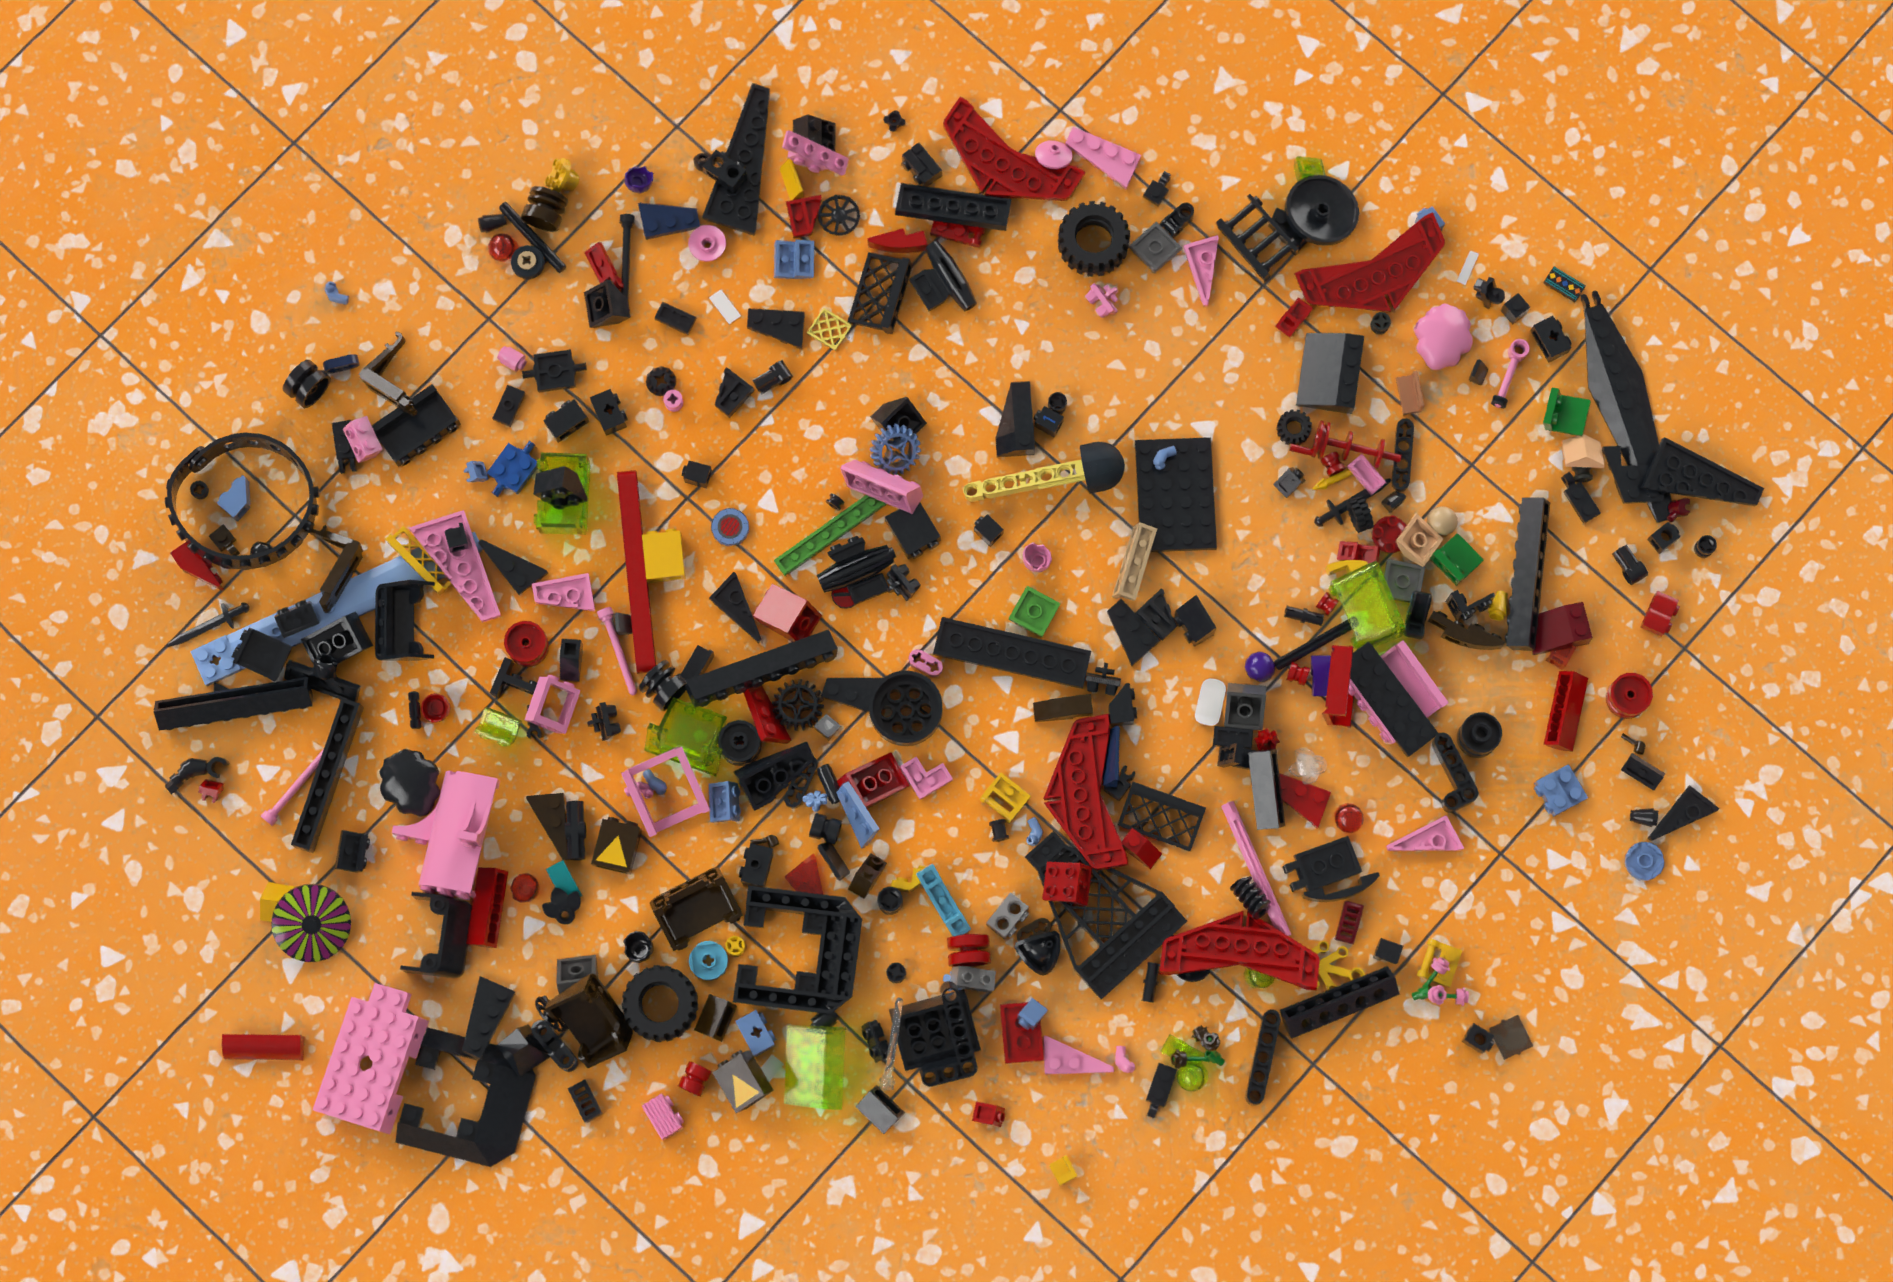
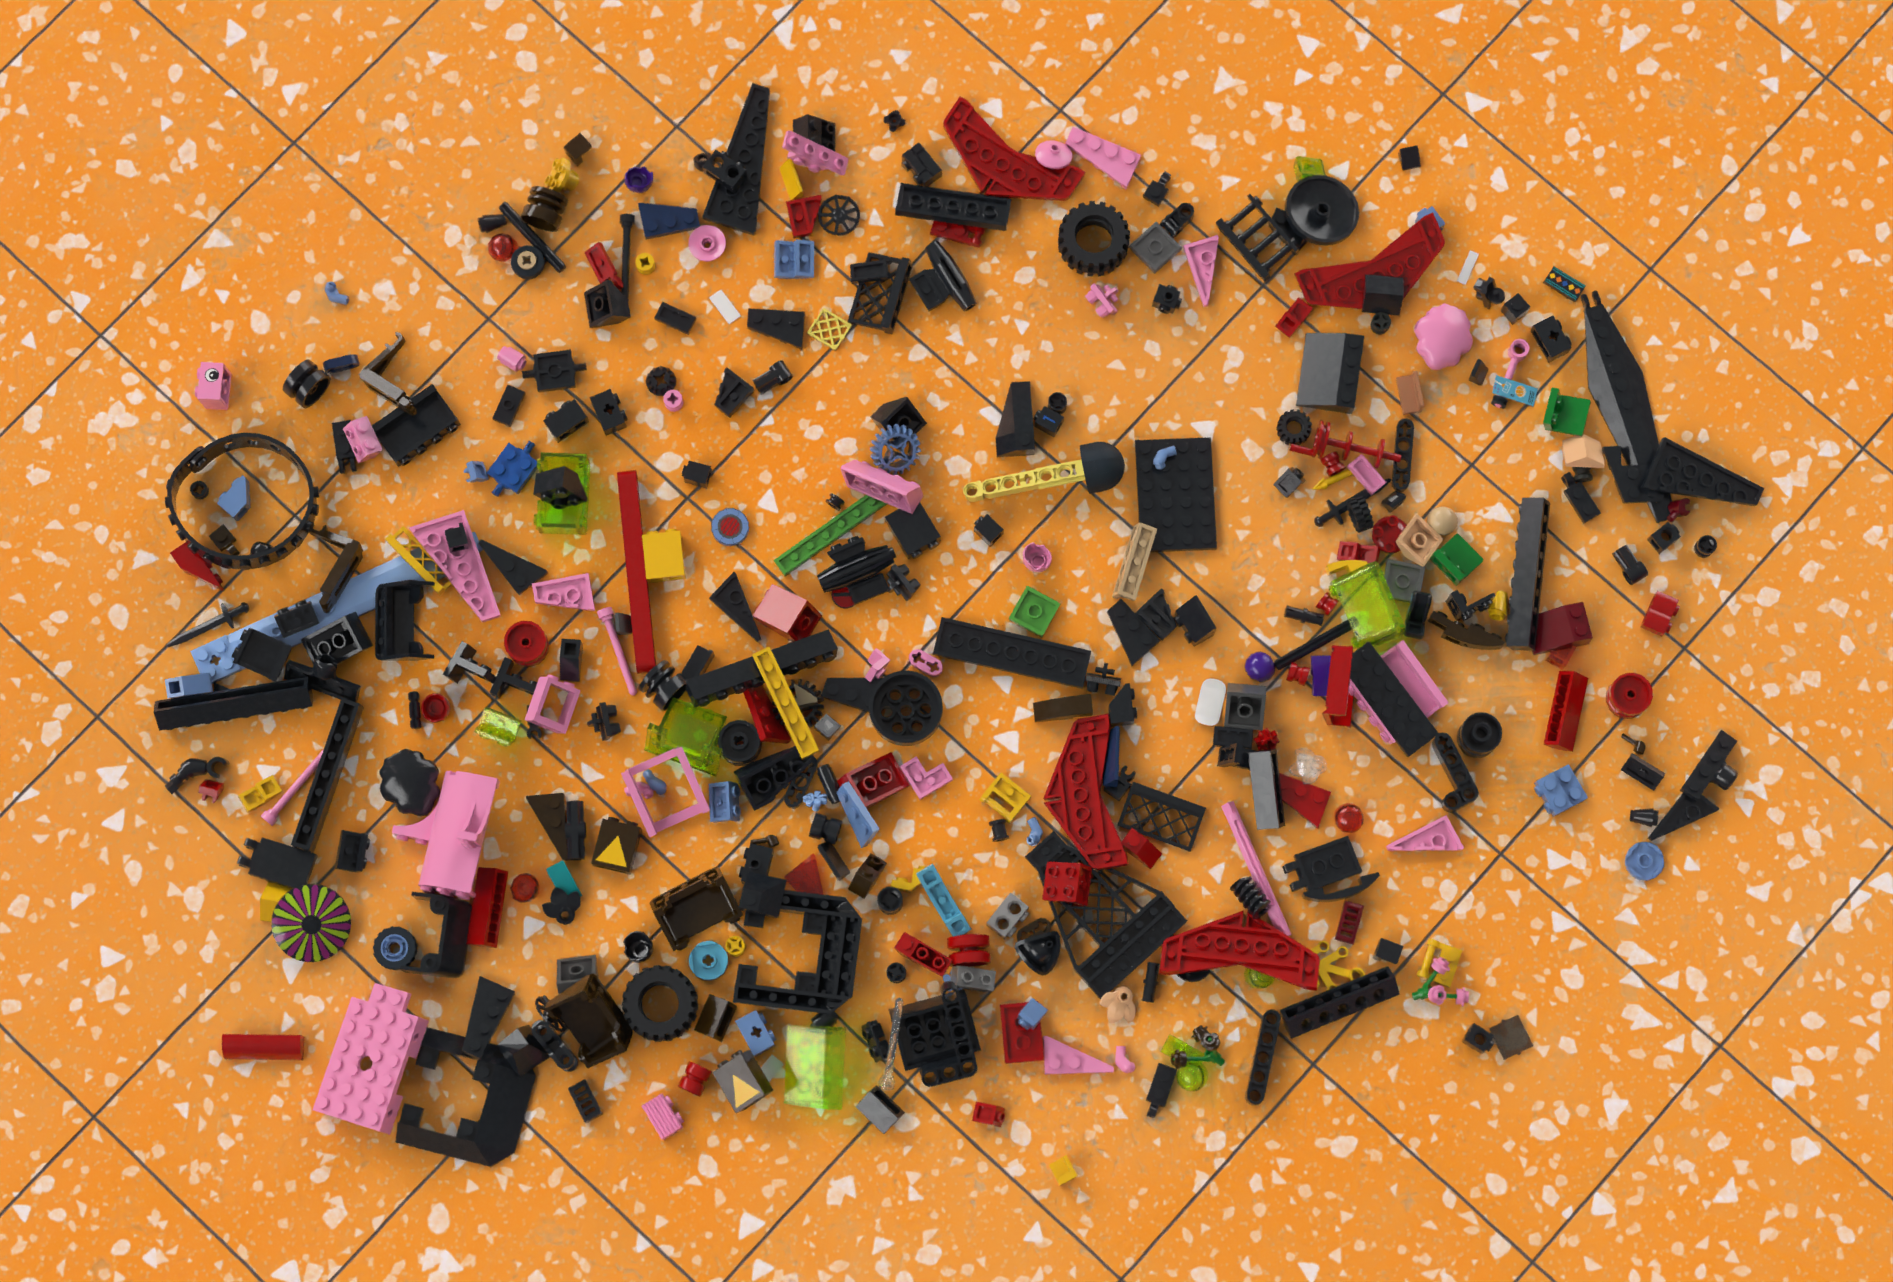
red slope [867,229,928,253] -> none
none -> medium blue slope [165,673,213,698]
none -> bright pink brick [195,362,232,410]
none -> black tile [237,837,318,888]
none -> yellow slope [238,775,282,813]
none -> black wheel [373,926,418,970]
none -> black bracket [443,641,497,684]
none -> dark brown panel [563,133,592,166]
none -> yellow wheel [636,253,655,275]
none -> black slope [739,872,787,918]
none -> yellow plate [752,646,819,759]
none -> dark tan slope [794,684,819,709]
none -> black tile [850,259,889,284]
none -> bright pink bracket [865,648,890,682]
none -> red slope [894,932,953,977]
none -> light nougat plate [1099,986,1136,1023]
none -> black brick [1152,284,1182,314]
none -> black slope [1362,275,1404,316]
none -> black slope [1398,145,1421,171]
none -> medium azure sticker [1492,375,1538,407]
none -> black plate [1680,730,1738,802]

